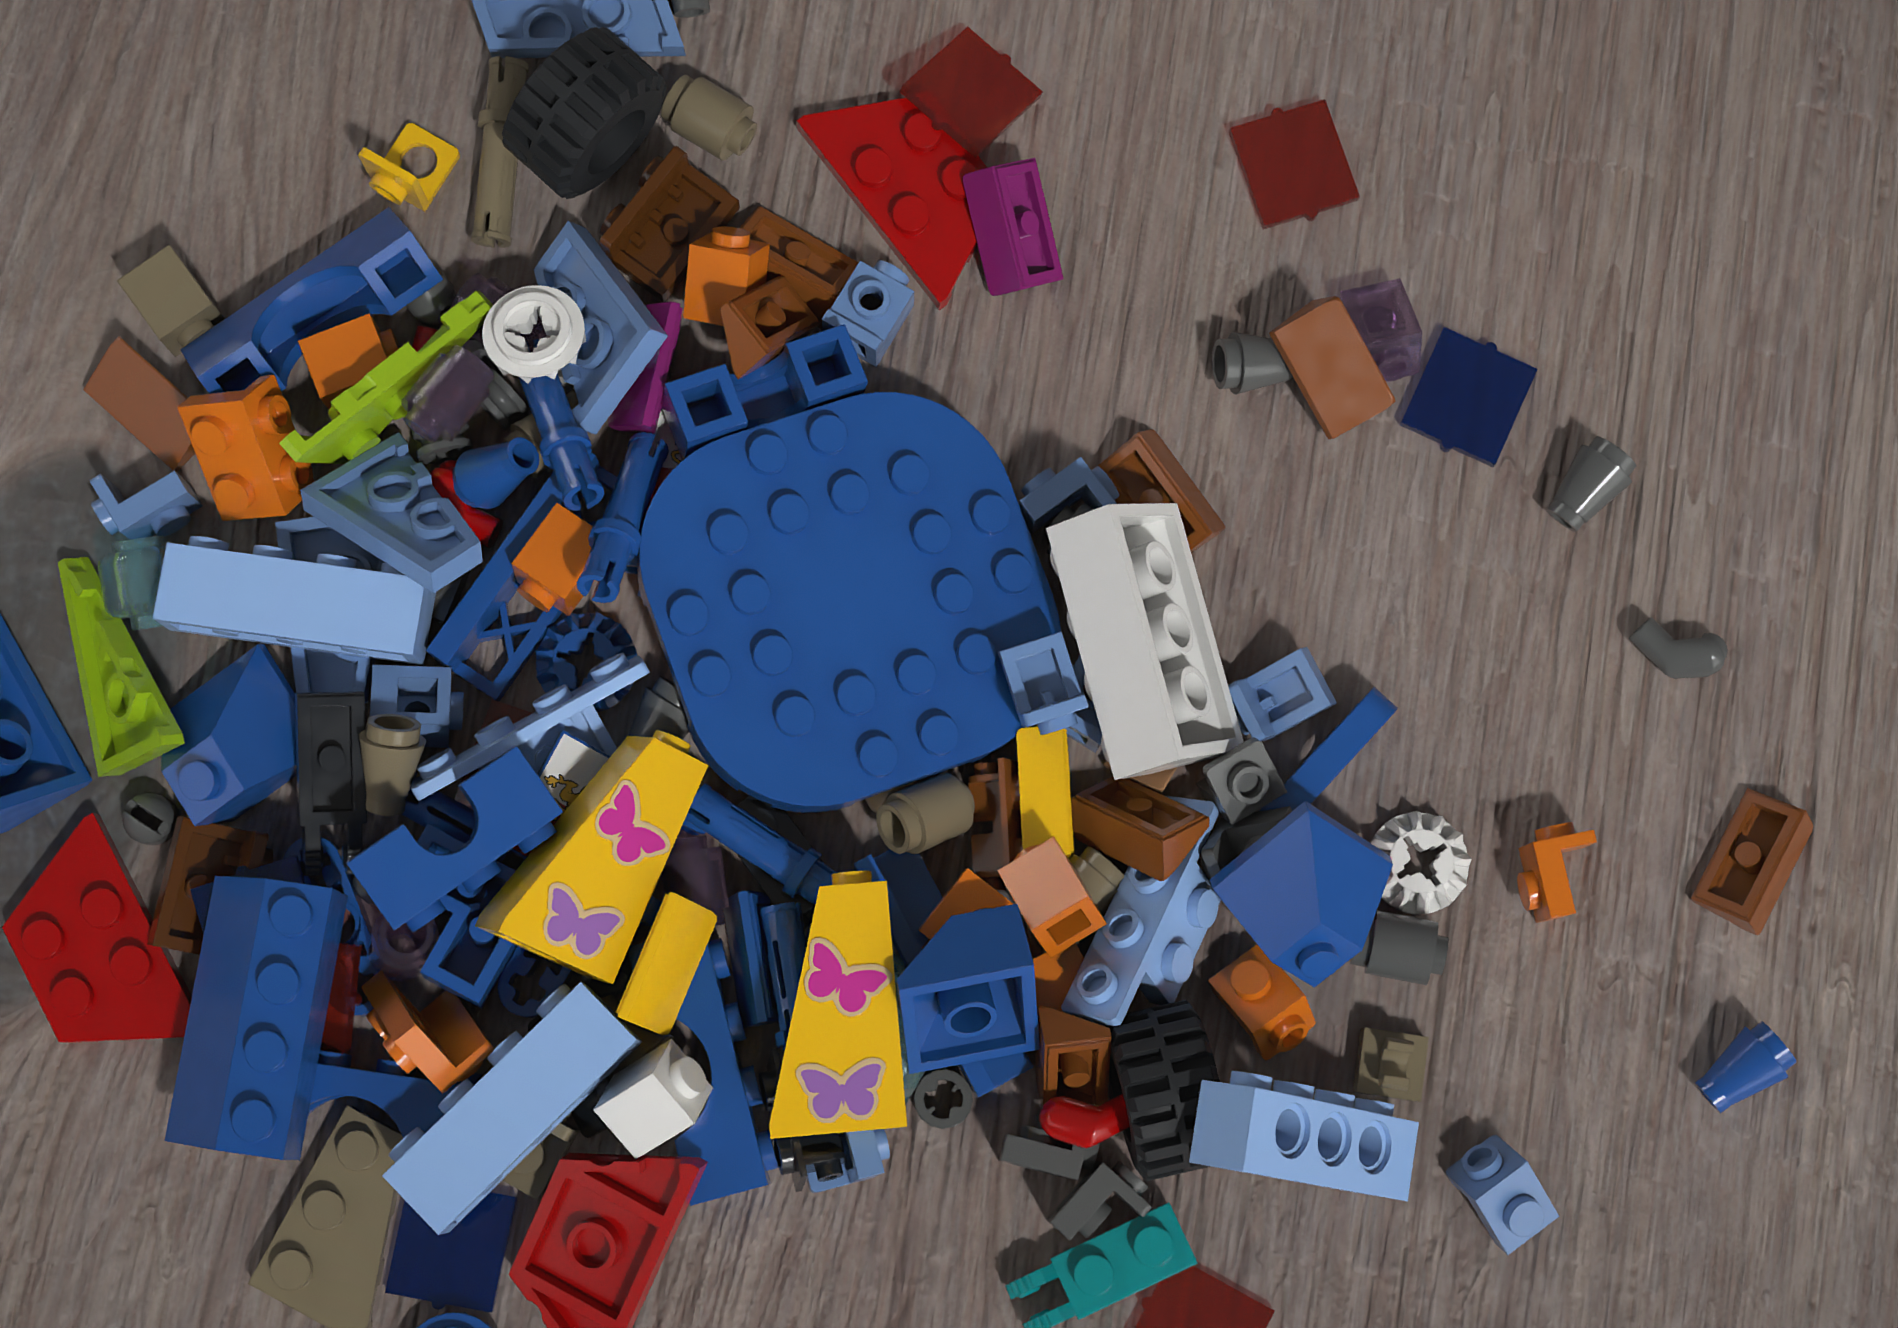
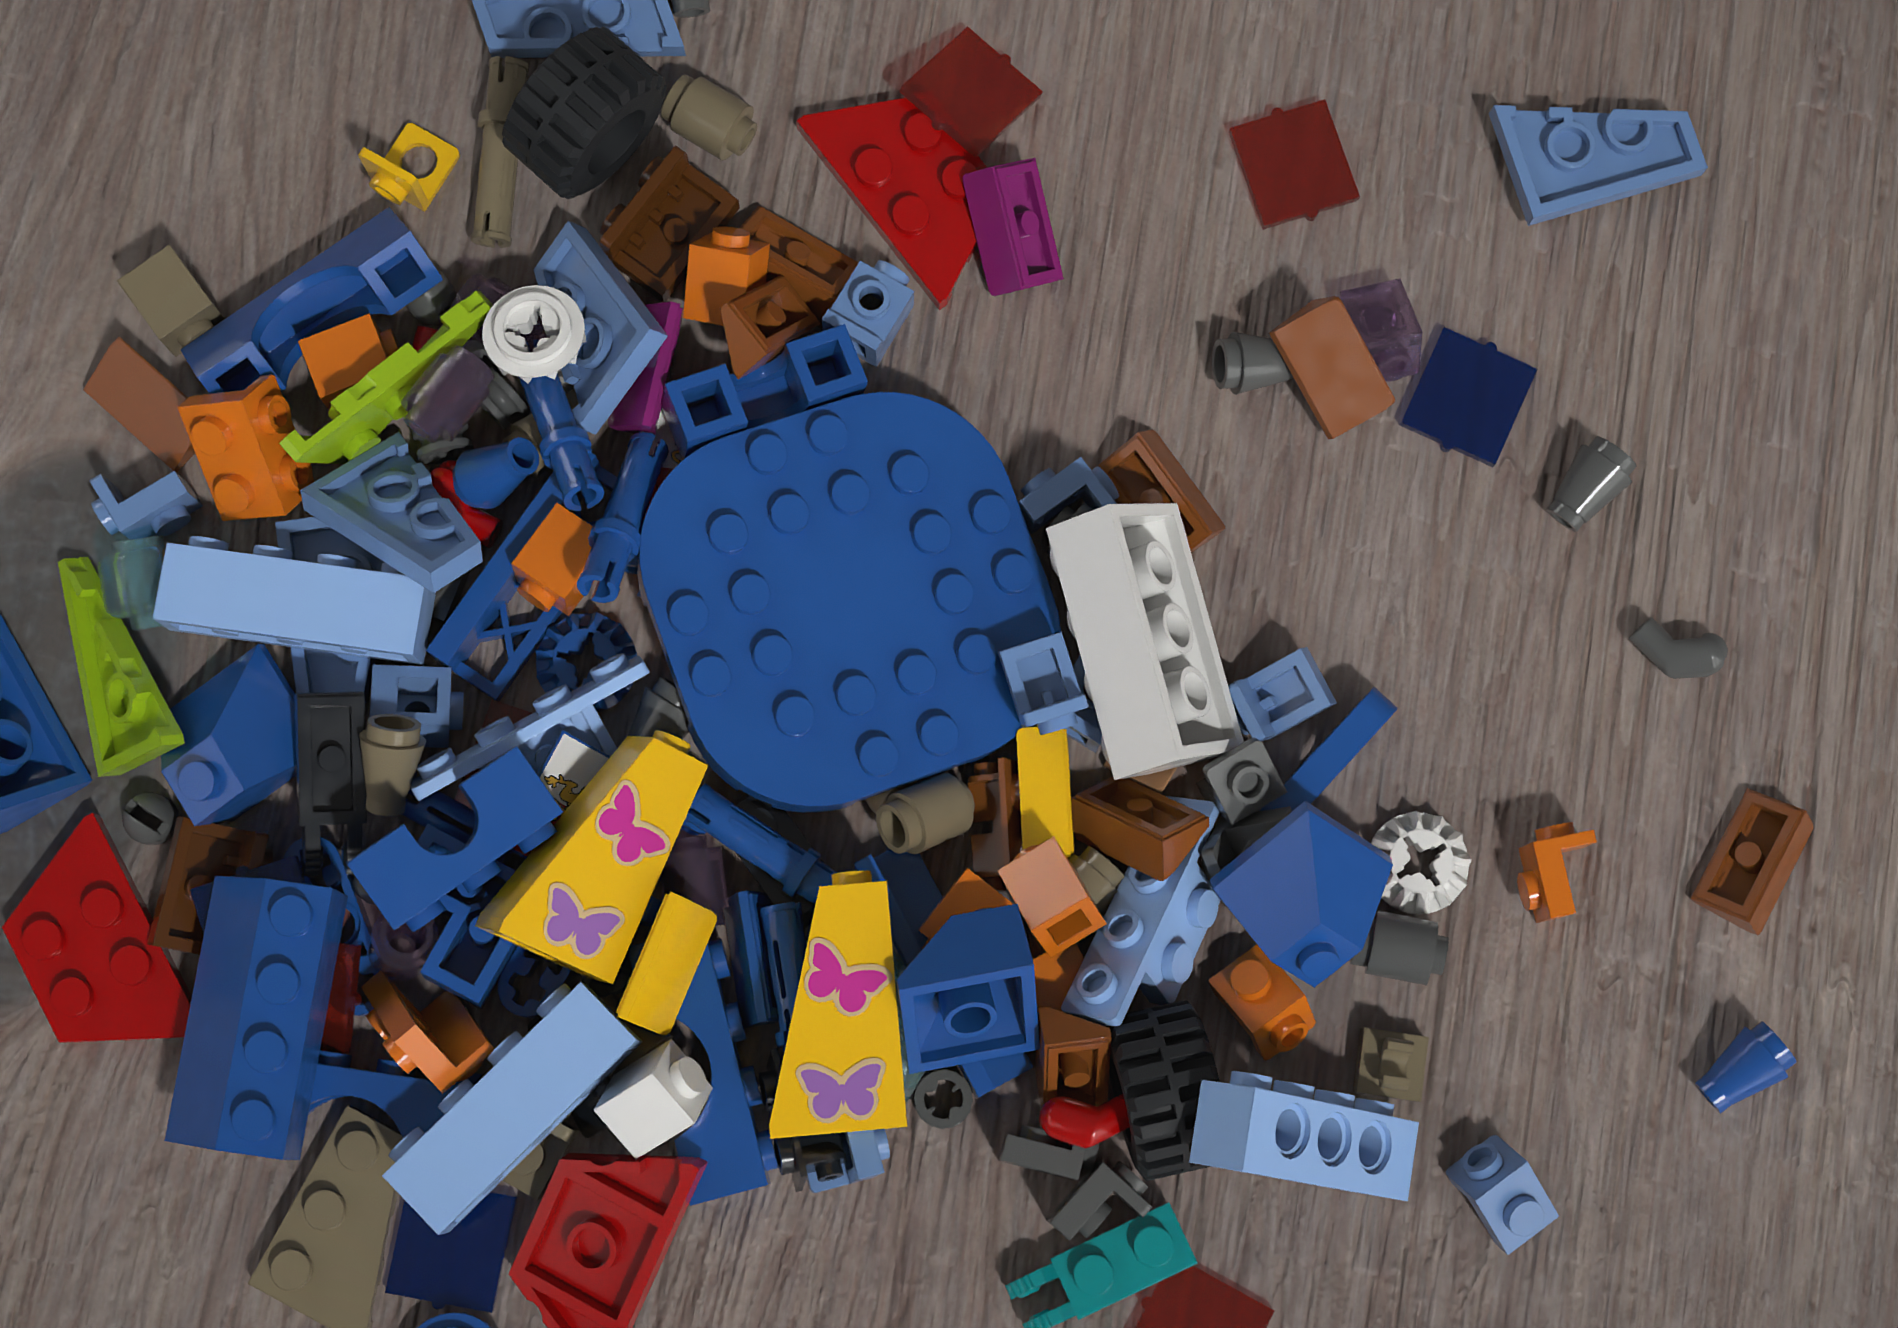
none -> medium blue wing [1489,105,1708,226]

